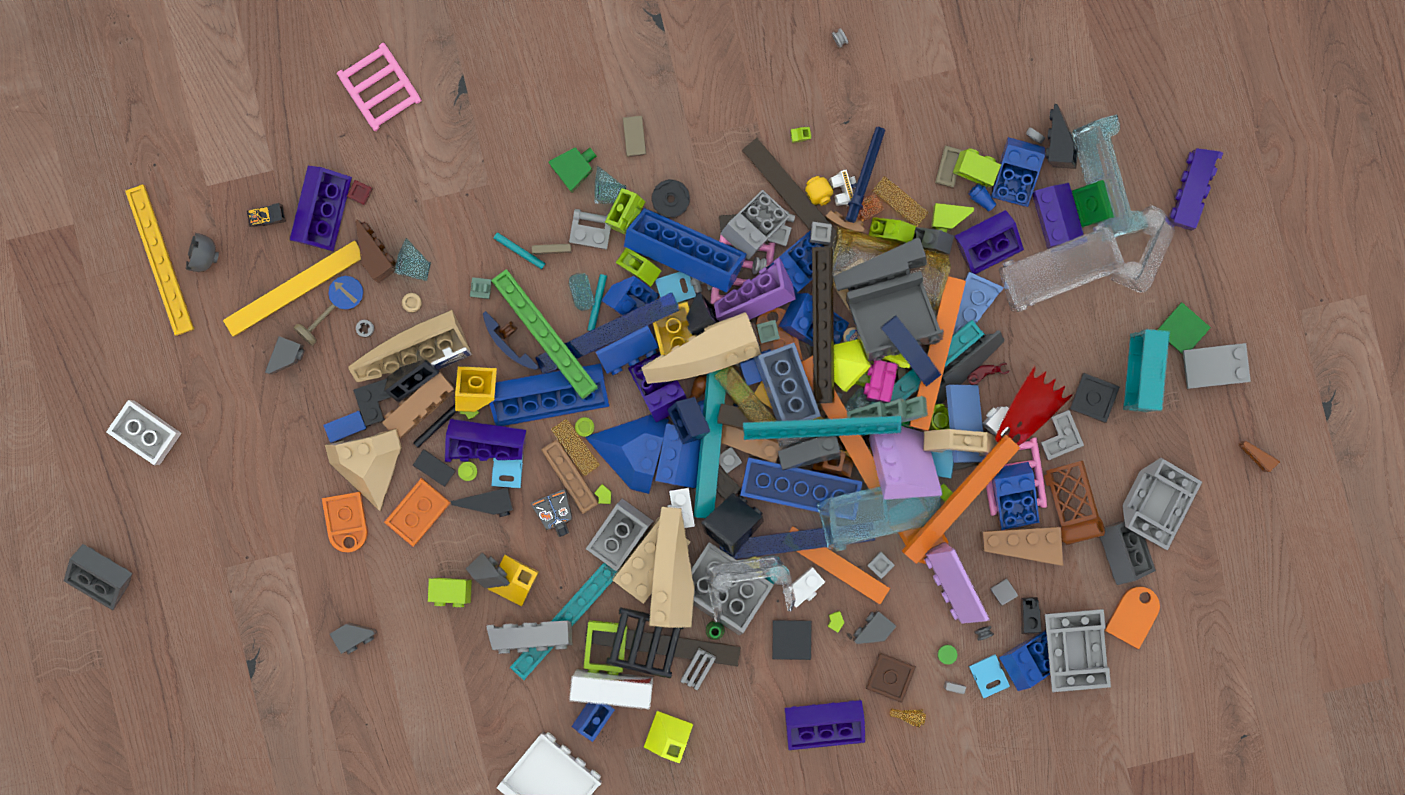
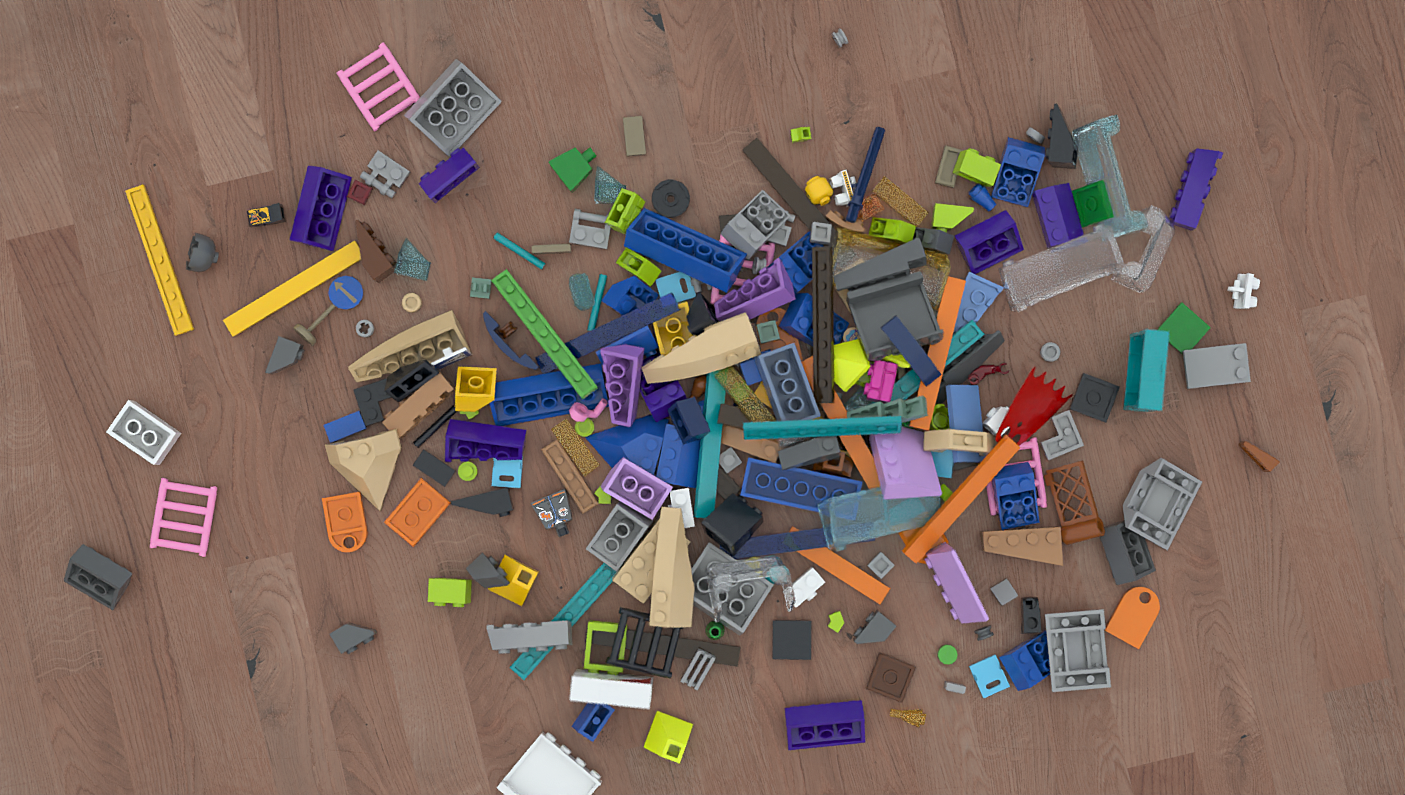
none -> bright pink bar [150,478,217,557]
none -> light grey plate [360,150,411,199]
none -> light grey slope [404,59,502,157]
none -> dark purple slope [418,147,480,203]
none -> bright pink plate [569,399,608,422]
none -> medium lavender wedge [600,344,644,427]
none -> lavender slope [601,457,673,520]
none -> light grey tile [1040,342,1060,362]
none -> white hips [1228,273,1260,309]

